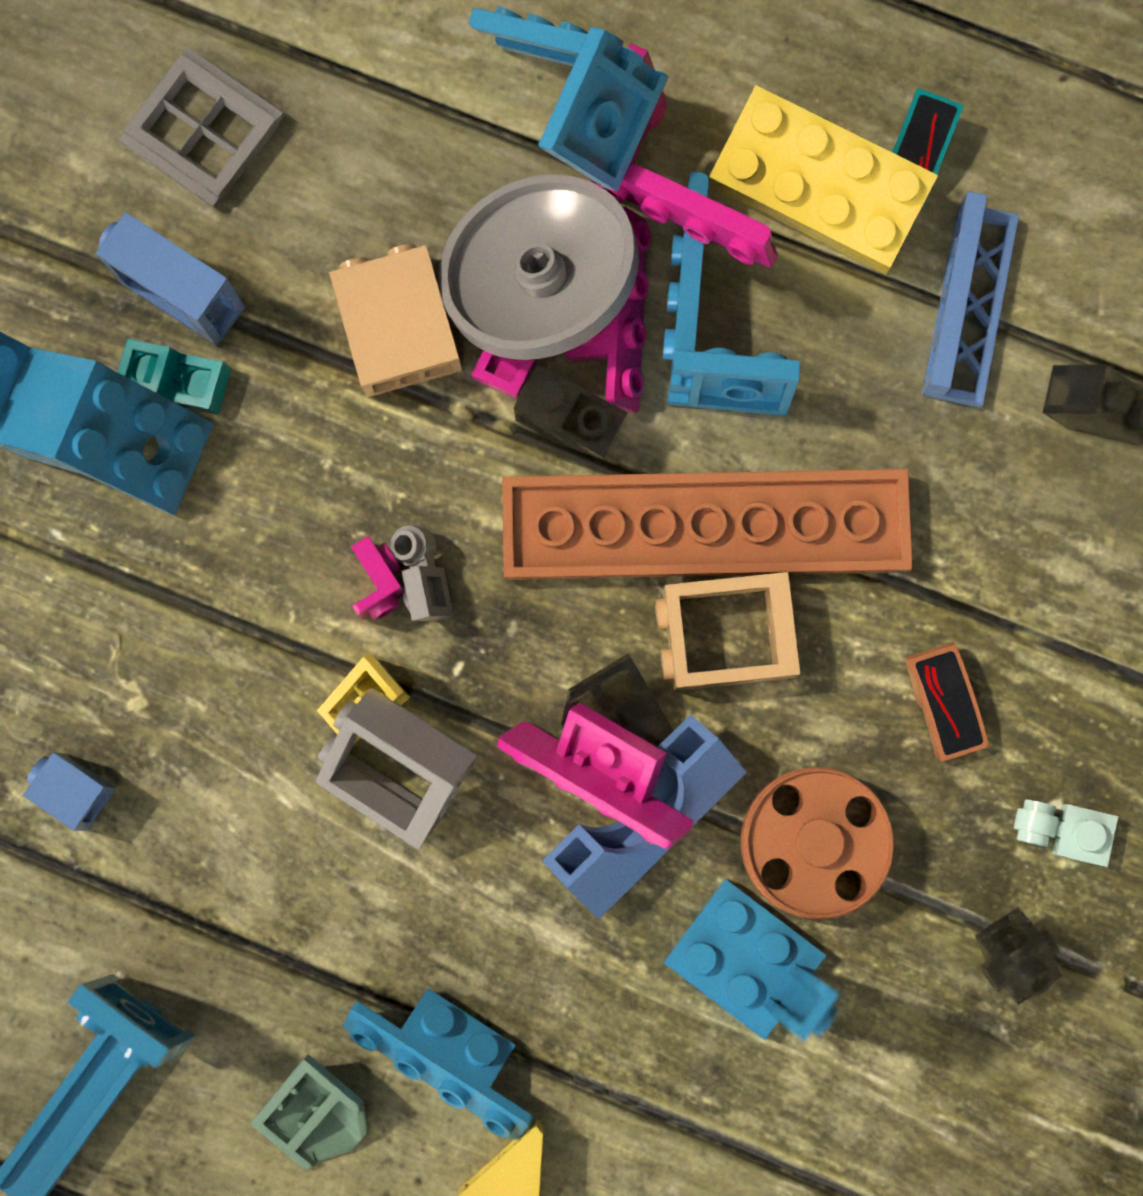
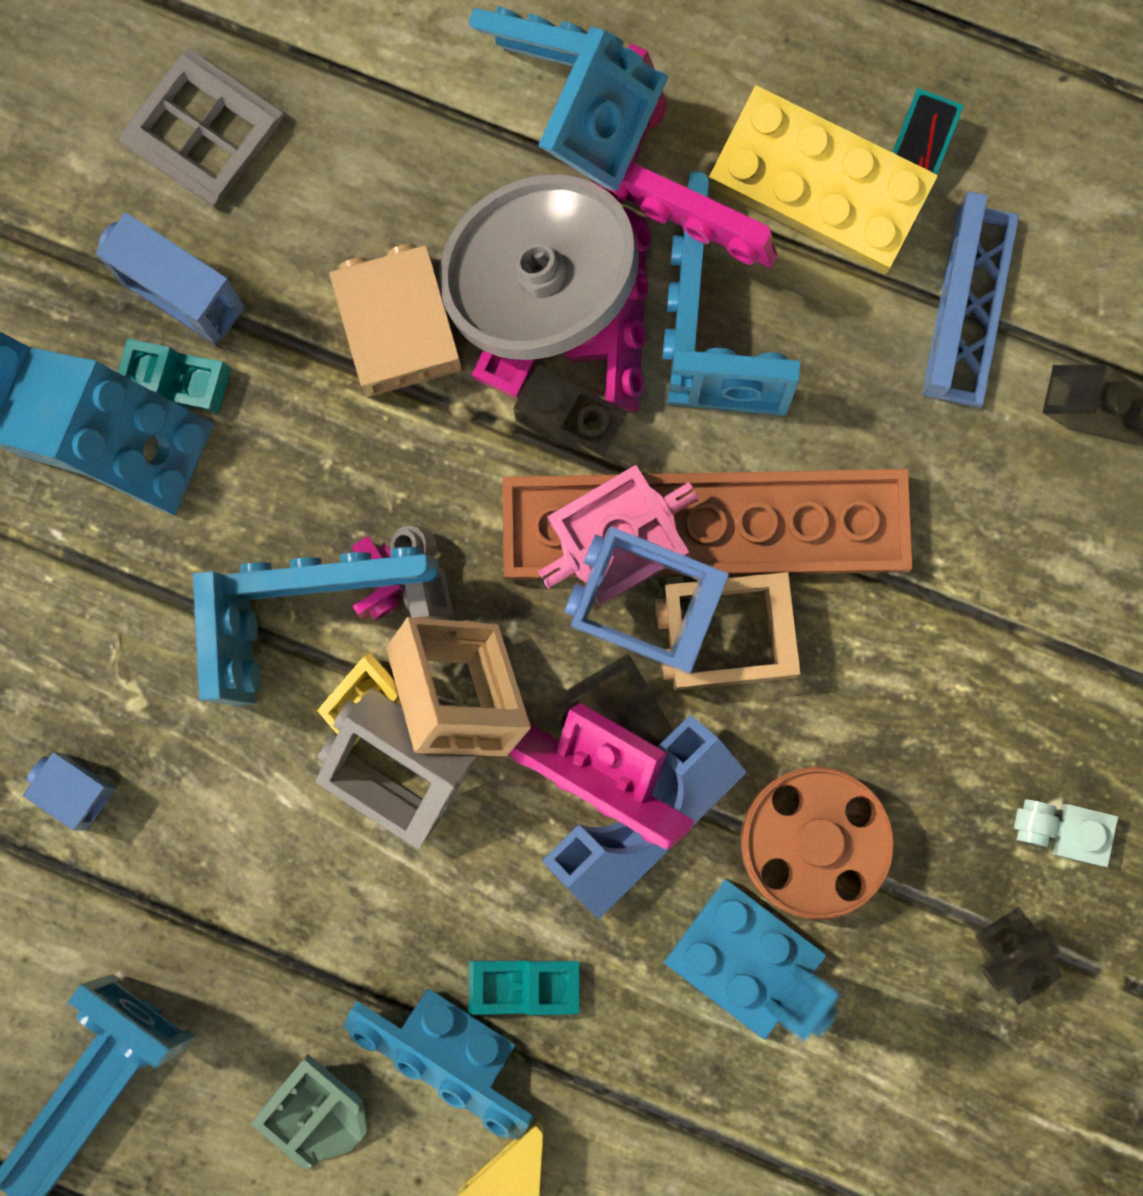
slope [905,642,989,762] -> none
none -> dark azure bracket [193,547,439,706]
none -> tan window [386,617,531,756]
none -> teal slope [468,960,579,1015]
none -> bright pink plate [537,465,699,607]
none -> medium blue window [564,526,729,673]

